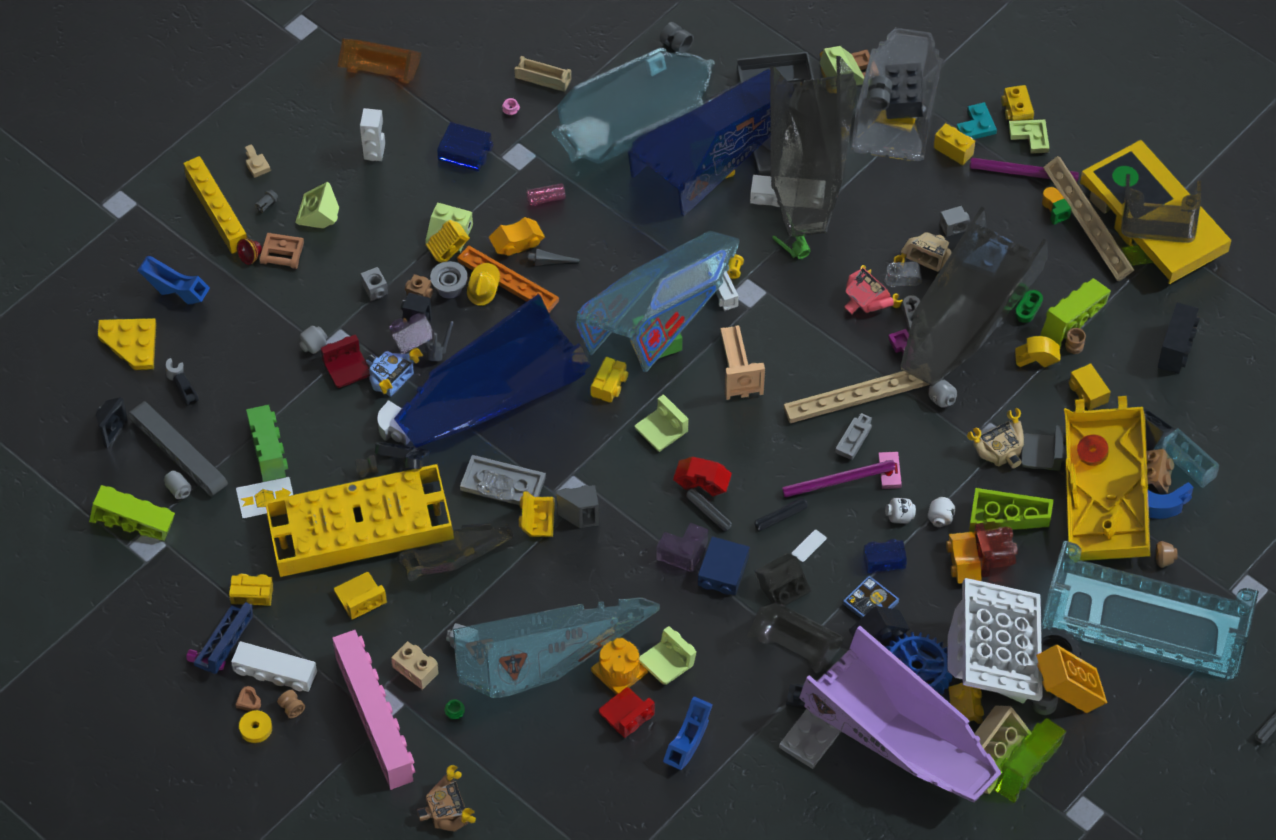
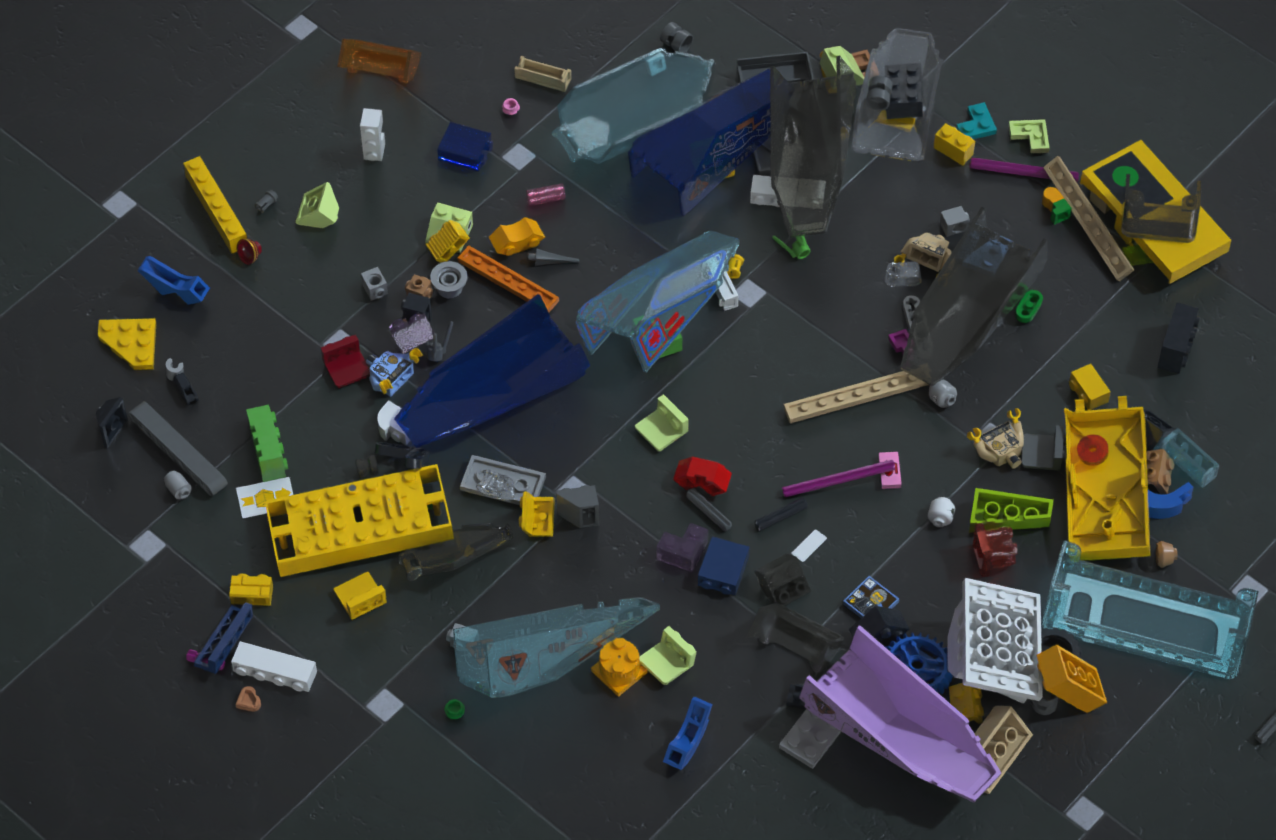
lime wedge [89,485,175,541] -> none
yellow piece [239,710,272,743] -> none
tan plate [245,144,271,178] -> none
nougat plate [260,233,304,269] -> none
medium nougat wheel [277,690,305,718] -> none
light grey head [299,326,328,354] -> none
bright pink brick [332,630,415,790] -> none
tan brick [391,641,439,690] -> none
torso [417,765,476,832] -> none
yellow piece [467,263,500,305] -> none
yellow brick [591,357,628,403] -> none
red bracket [599,687,655,738] -> none
light nougat bracket [720,325,765,400] -> none
light grey hinge [835,413,872,460] -> none
coral torso [844,265,903,314] -> none
clear blue brick [863,539,907,573] -> none
white head [885,498,916,524] -> none
light orange brick [946,532,982,584] -> none
clear neon green wedge [994,718,1067,803] -> none
yellow brick [1001,85,1034,121] -> none
yellow brick [1015,336,1060,368] -> none
lime wedge [1040,278,1111,347] -> none
medium nougat wheel [1065,328,1086,354] -> none

